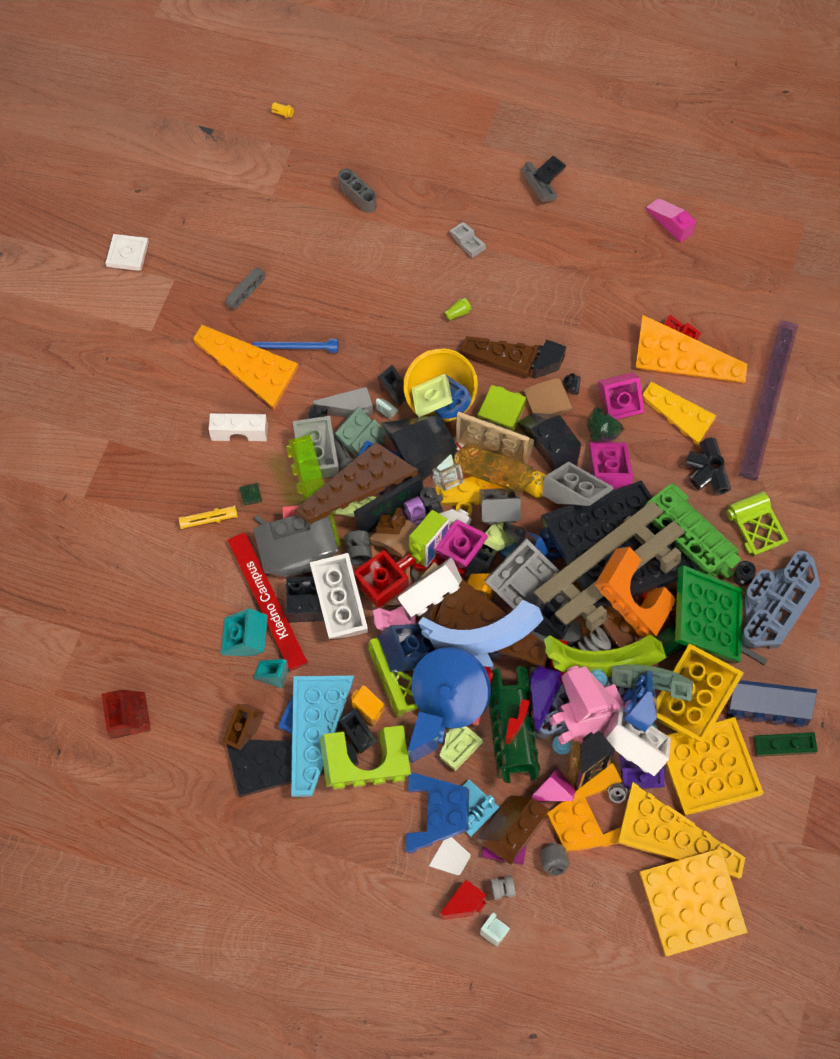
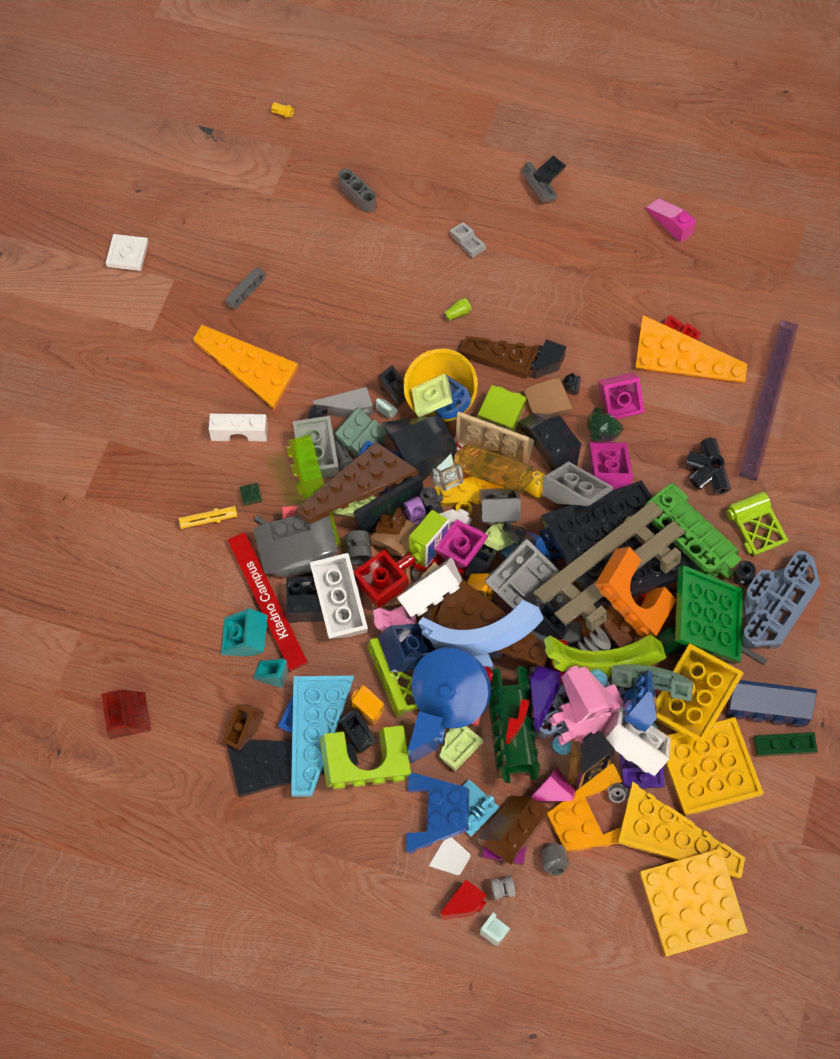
blue piece [252,338,339,353] -> none
yellow wing [642,382,716,446] -> none

